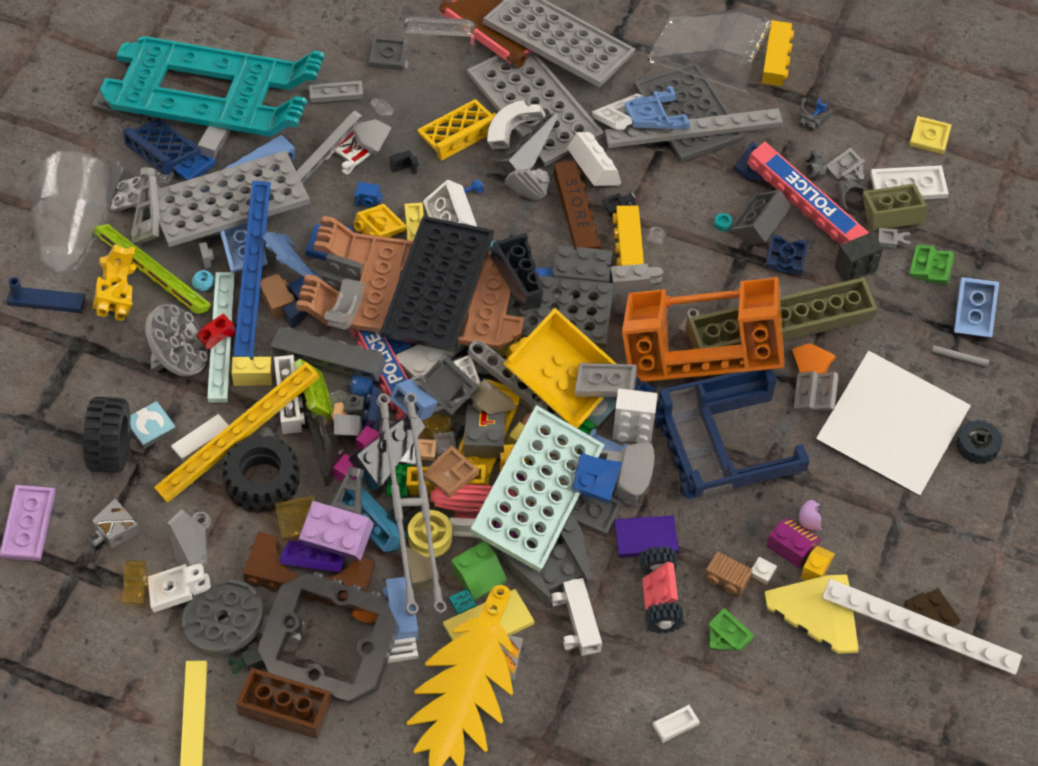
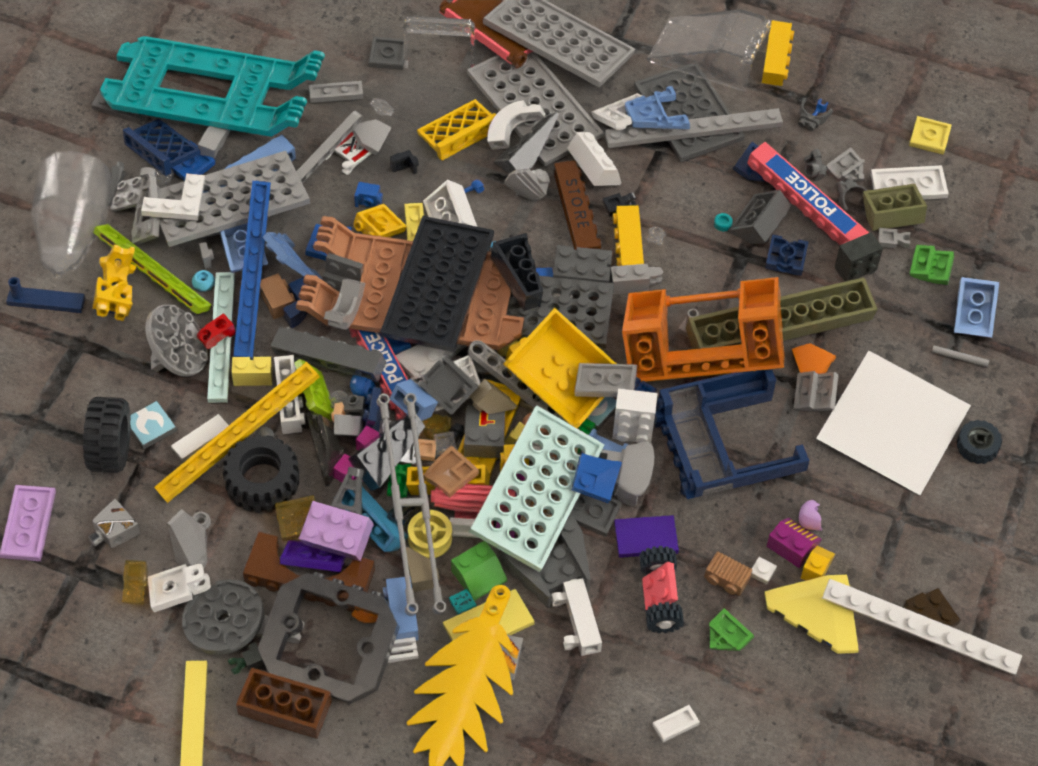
none -> white plate [141,174,205,220]

